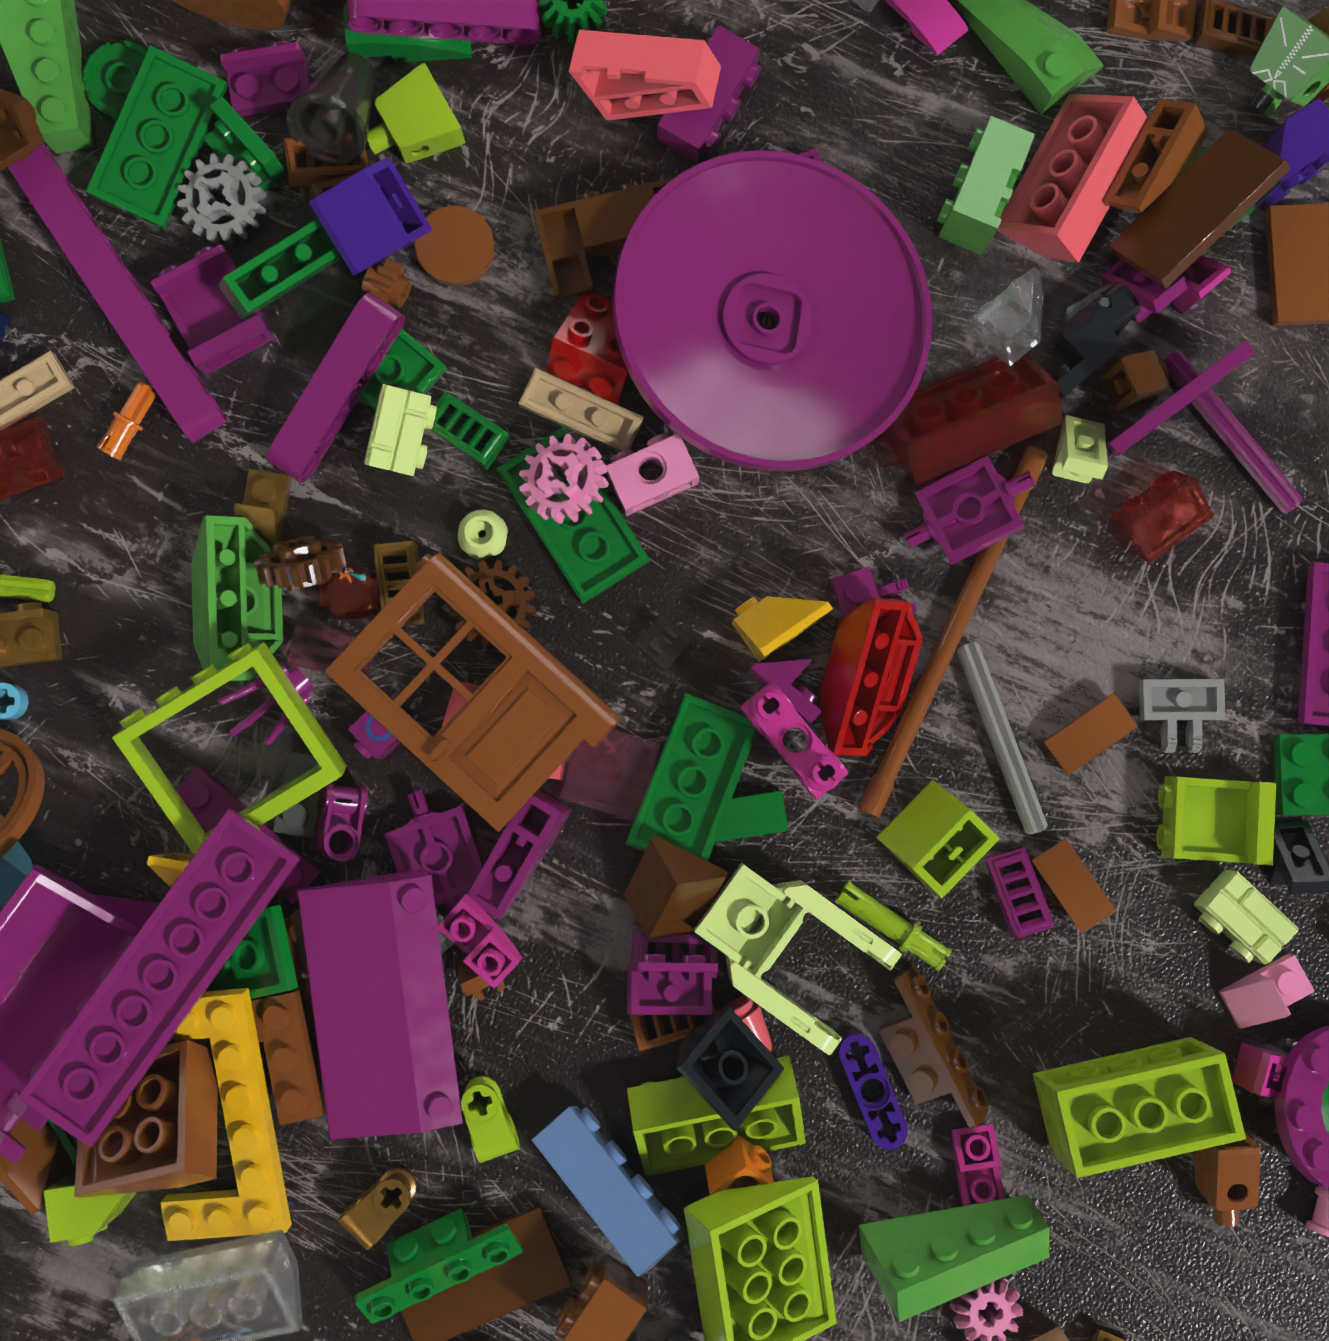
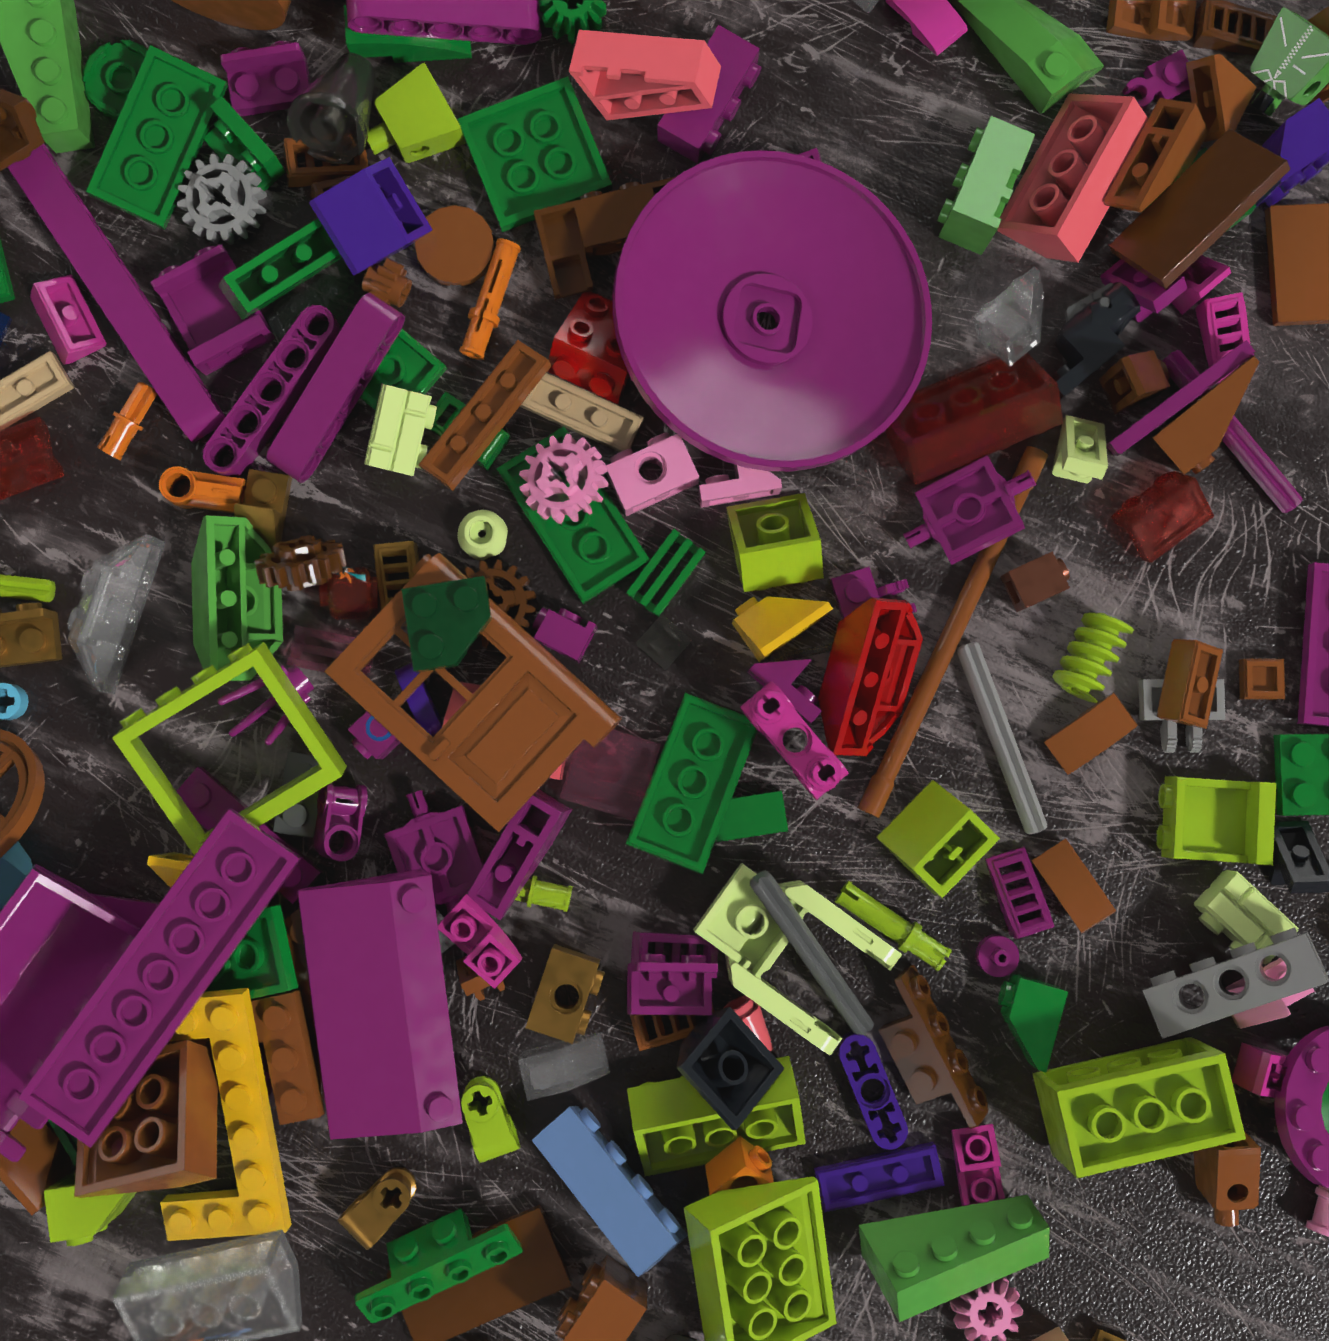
reddish brown slope [624,835,728,939] -> none
none -> dark pink slope [30,274,107,365]
none -> clear wedge [67,534,166,694]
none -> orange piece [159,466,246,513]
none -> magenta beam [203,305,341,478]
none -> dark purple beam [395,662,443,737]
none -> dark green plate [401,576,492,673]
none -> dark orange tile [419,340,552,491]
none -> green plate [457,76,612,233]
none -> orange pin [459,238,521,360]
none -> lime axle [515,875,573,912]
none -> clear slope [518,1032,610,1101]
none -> pearl gold brick [525,944,605,1044]
none -> magenta brick [532,607,597,663]
none -> green tile [626,529,706,618]
none -> bright pink slope [698,464,782,508]
none -> lime slope [726,493,824,592]
none -> dark grey axle [750,870,874,1035]
none -> dark purple tile [814,1142,945,1213]
none -> magenta tile [975,934,1019,977]
none -> green slope [998,973,1068,1072]
none -> copper brick [1000,551,1070,612]
none -> lime piece [1052,612,1134,703]
none -> magenta plate [1122,49,1190,111]
none -> light grey brick [1143,928,1329,1039]
none -> dark orange slope [1152,356,1259,475]
none -> dark orange slope [1157,639,1223,729]
none -> dark orange slope [1186,53,1256,142]
none -> dark pink slope [1195,292,1250,384]
none -> dark orange tile [1239,659,1285,700]

